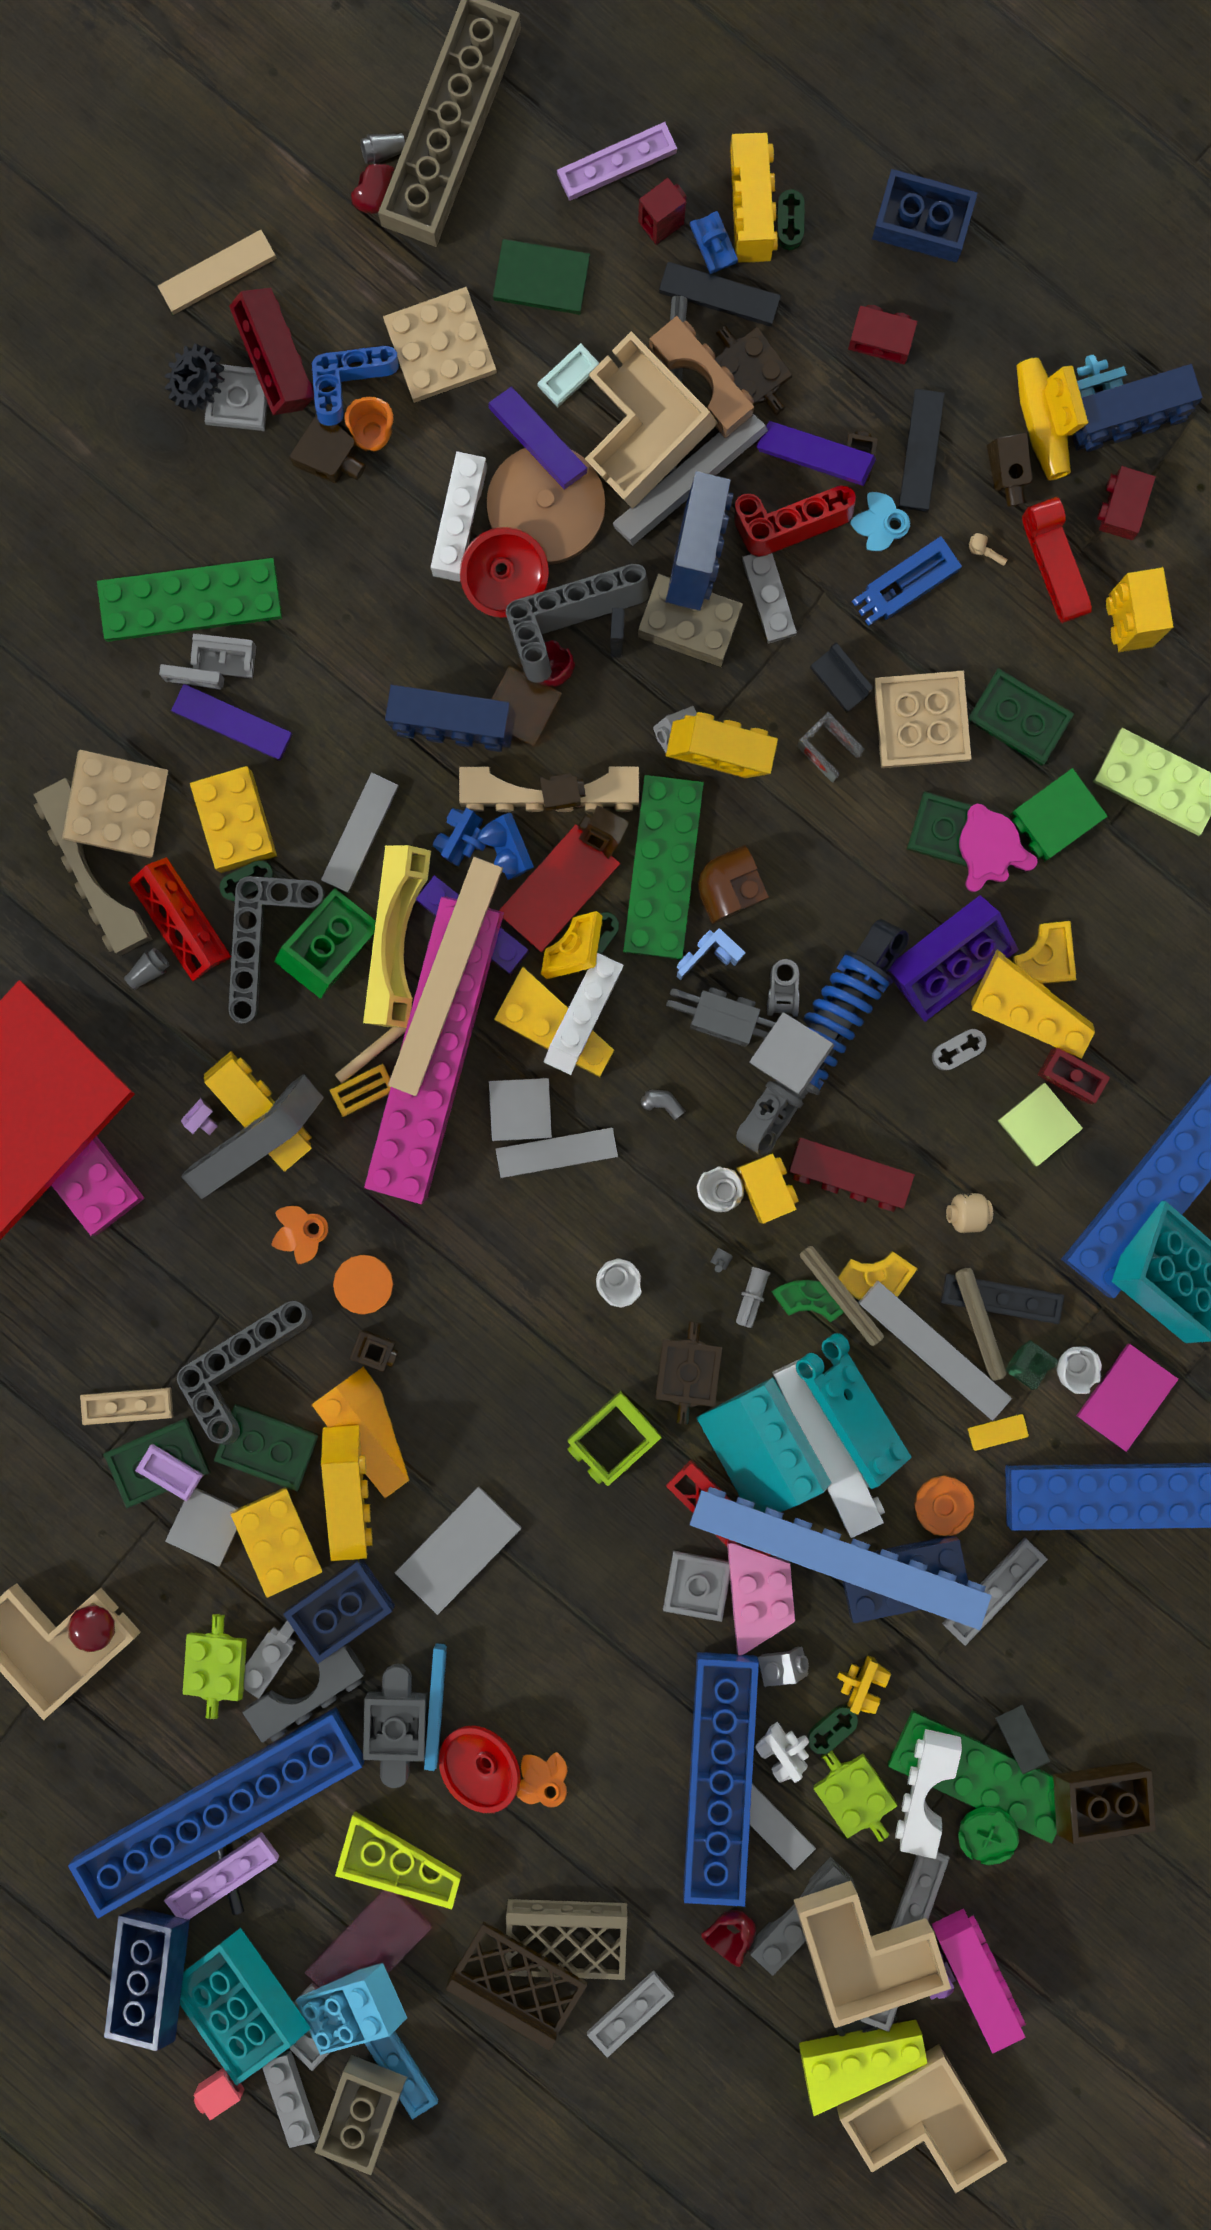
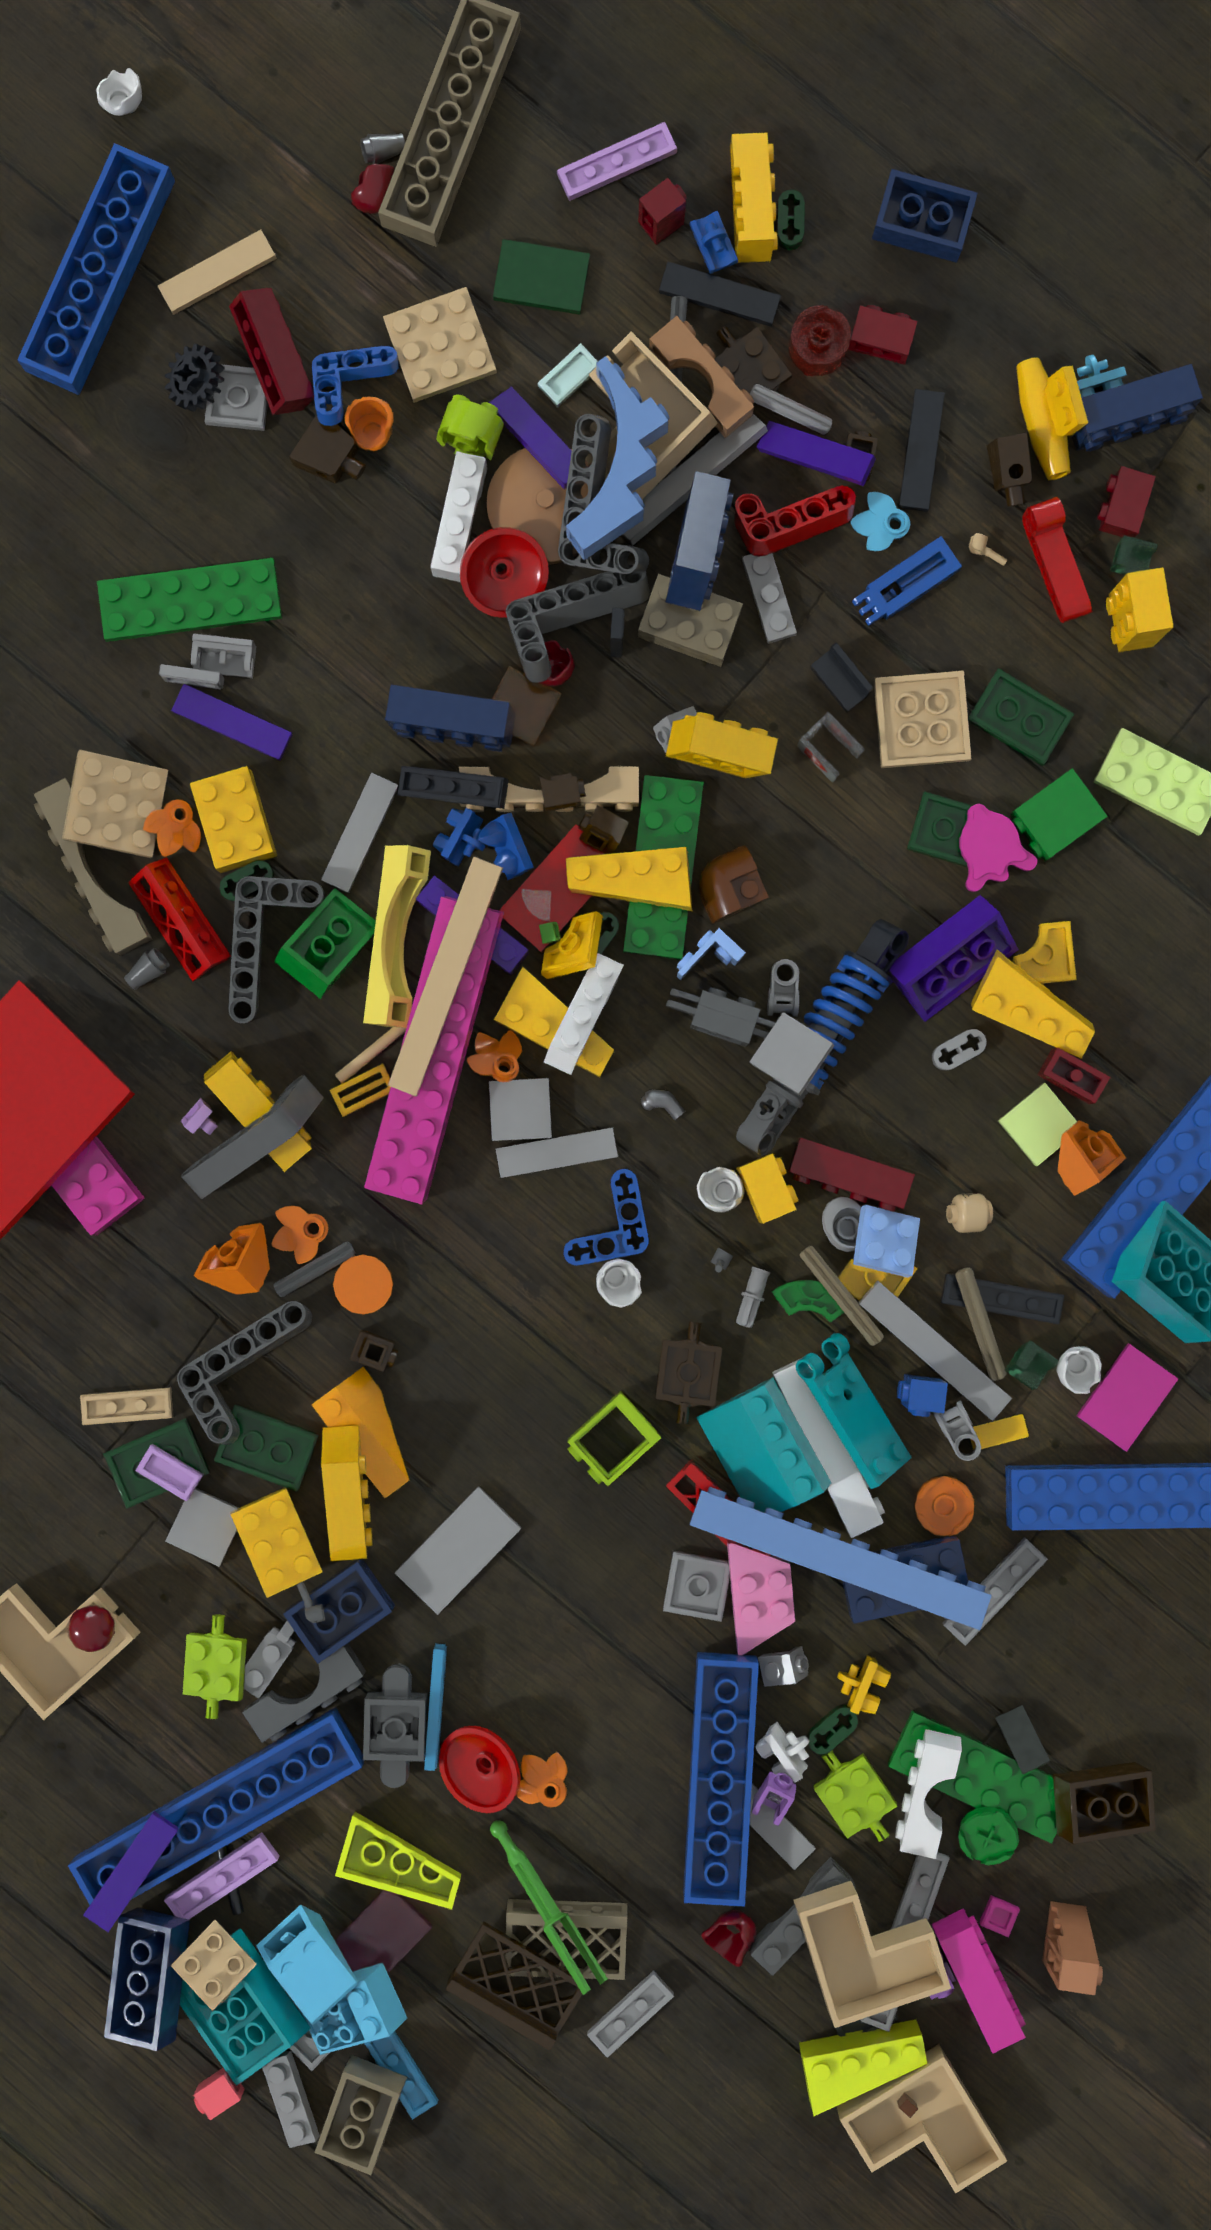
none -> blue brick [17,143,175,395]
none -> dark purple tile [83,1811,179,1932]
none -> white hair [96,68,142,116]
none -> orange plate [143,799,201,857]
none -> tan hinge [171,1920,257,2011]
none -> orange slope [194,1223,270,1295]
none -> medium azure slope [256,1905,359,2025]
none -> dark grey axle [274,1242,356,1297]
none -> dark grey hand [297,1582,325,1623]
none -> black tile [397,766,509,809]
none -> lime brick [437,395,504,460]
none -> orange plate [466,1030,522,1082]
none -> bright green piece [490,1820,608,1995]
none -> clear tile [522,889,552,922]
none -> bright green piece [539,922,561,944]
none -> dark grey beam [558,414,649,574]
none -> blue beam [563,1169,649,1265]
none -> medium blue arch [566,356,670,560]
none -> yellow wedge [566,847,693,911]
none -> light grey axle [750,384,832,435]
none -> medium lavender window [751,1771,796,1826]
none -> clear red brick [789,305,851,376]
none -> light grey hat [822,1197,861,1252]
none -> light blue plate [853,1205,920,1278]
none -> blue brick [897,1374,948,1417]
none -> reddish brown piece [897,2092,918,2118]
none -> light grey piece [934,1400,981,1461]
none -> dark pink tile [979,1895,1020,1938]
none -> nougat wedge [1042,1901,1103,1995]
none -> orange slope [1057,1120,1126,1196]
none -> clear green panel [1110,535,1158,575]

